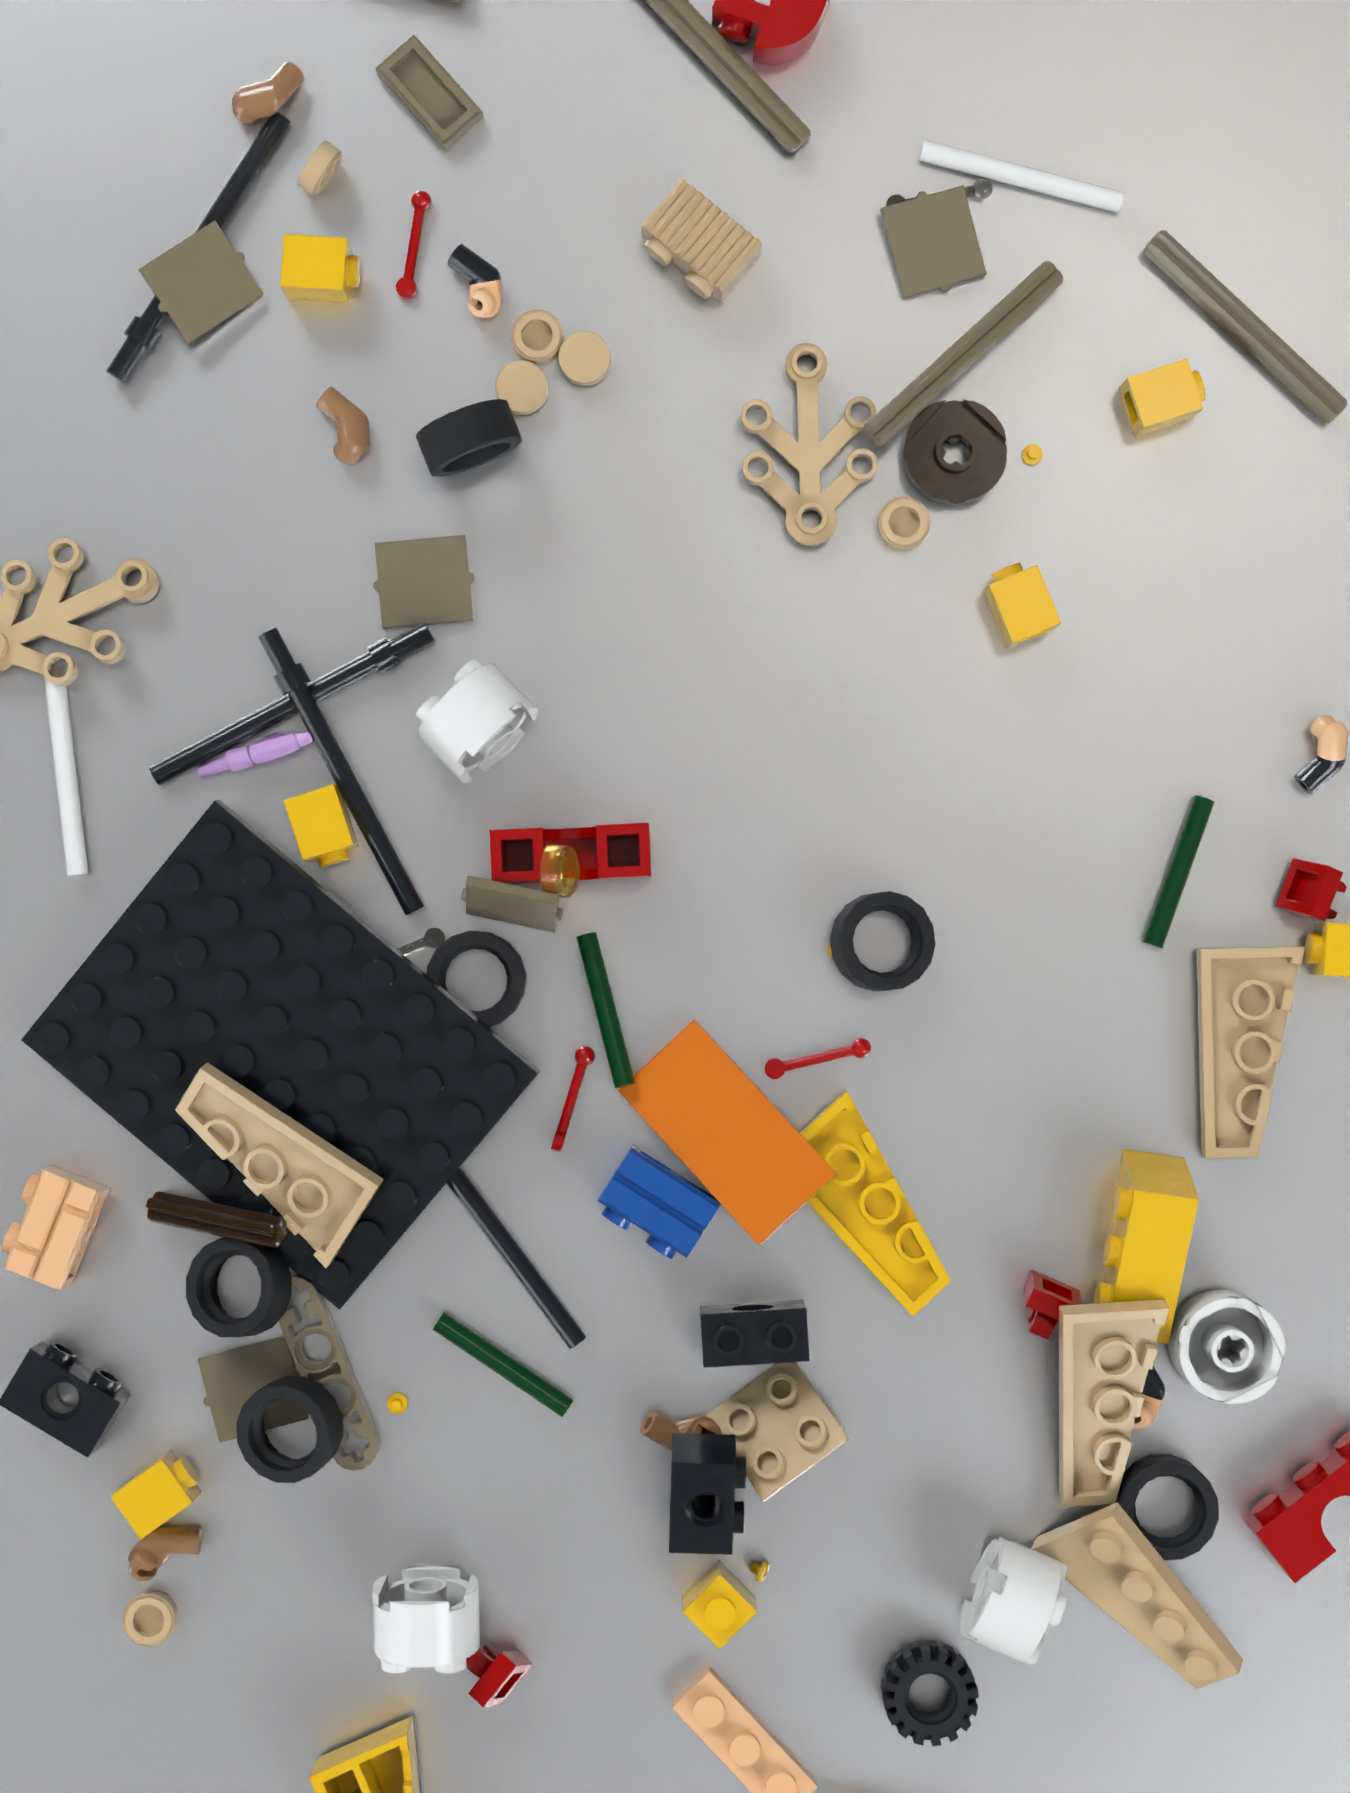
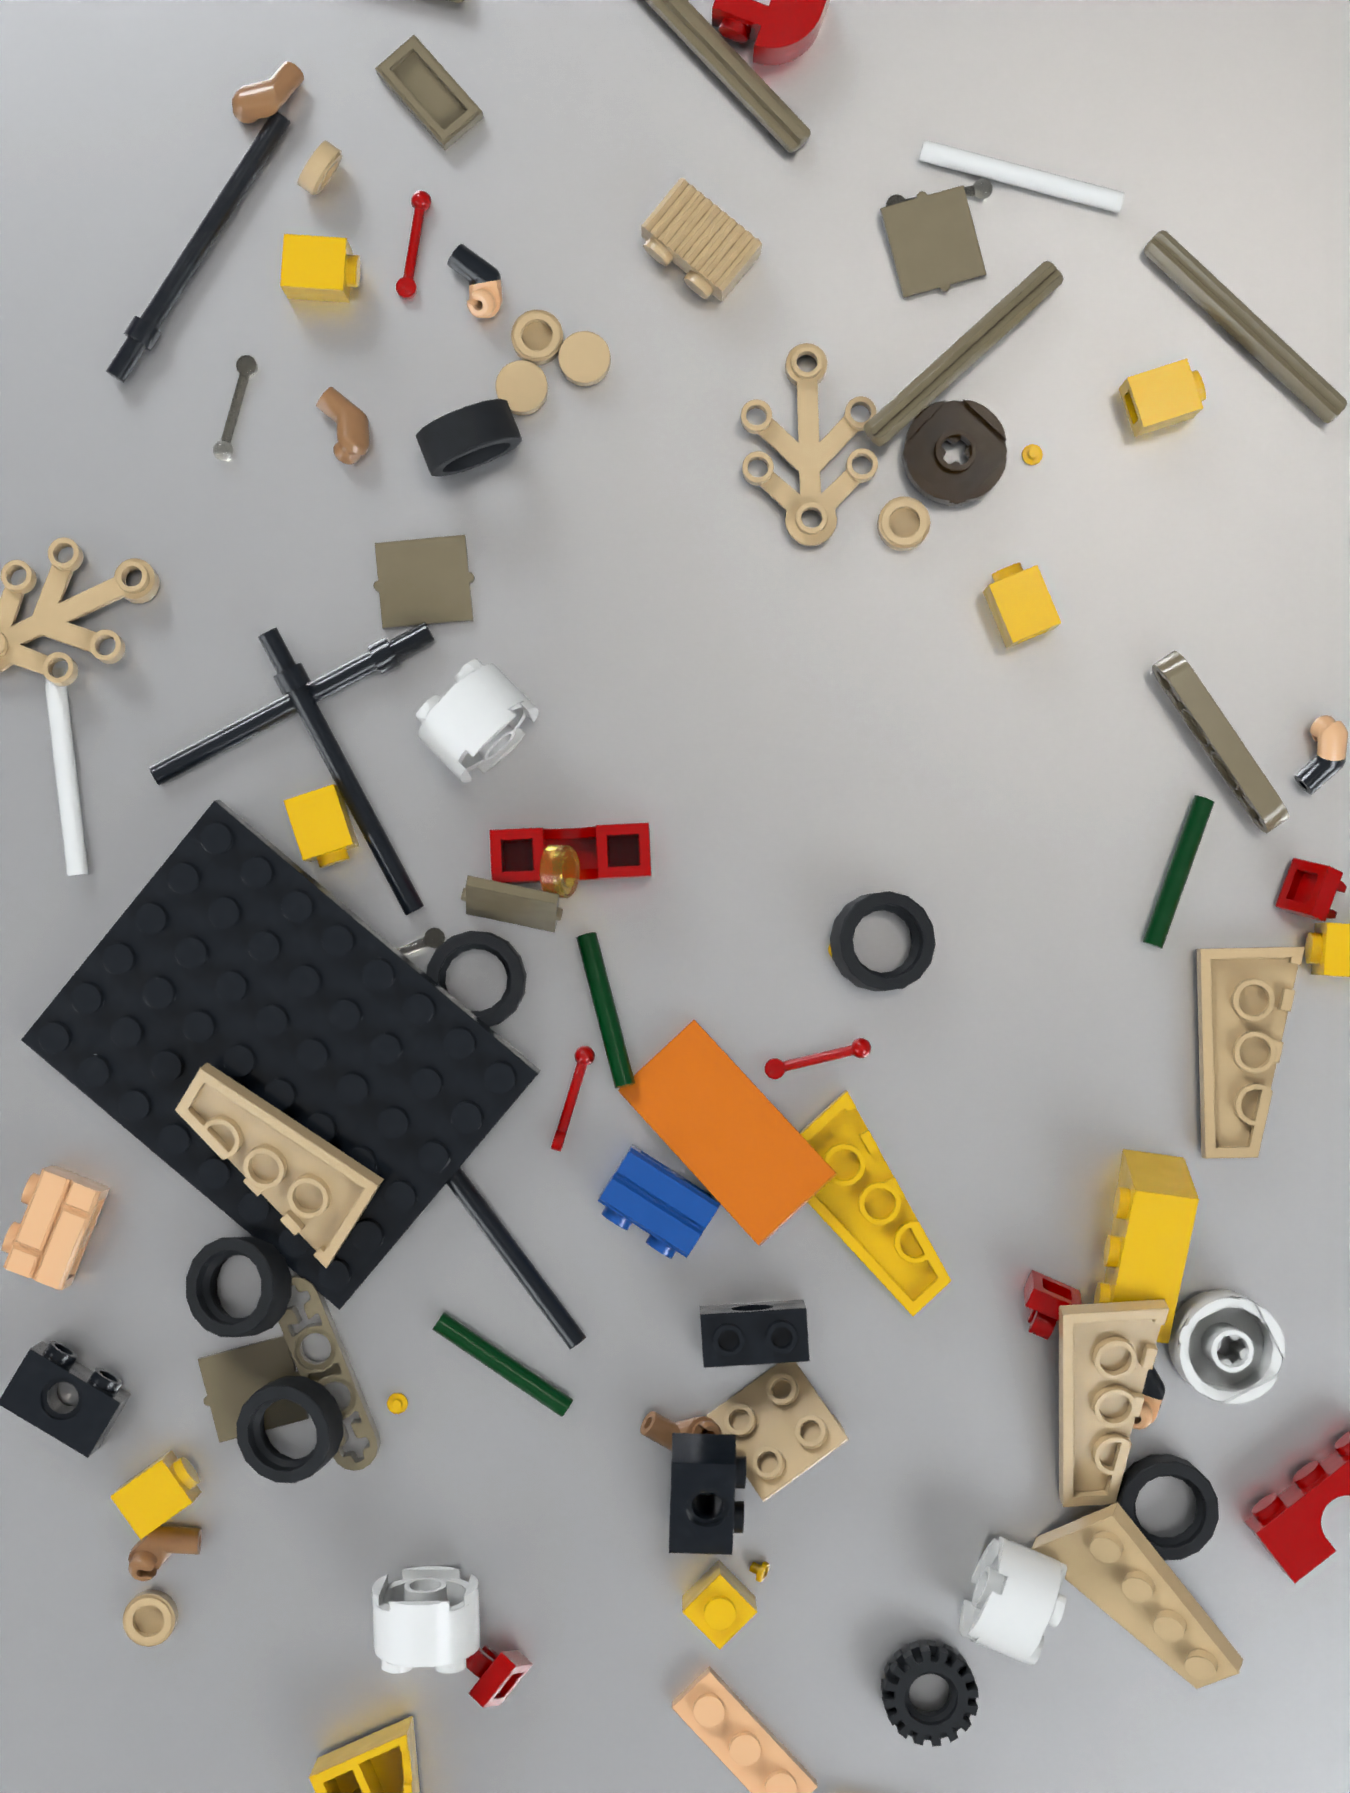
dark tan piece [138,221,264,344] -> none
dark brown axle [146,1191,288,1248] -> none
lavender hand [197,731,313,778] -> none
none -> clear smoke hinge [213,355,258,461]
none -> dark tan beam [1152,651,1289,833]

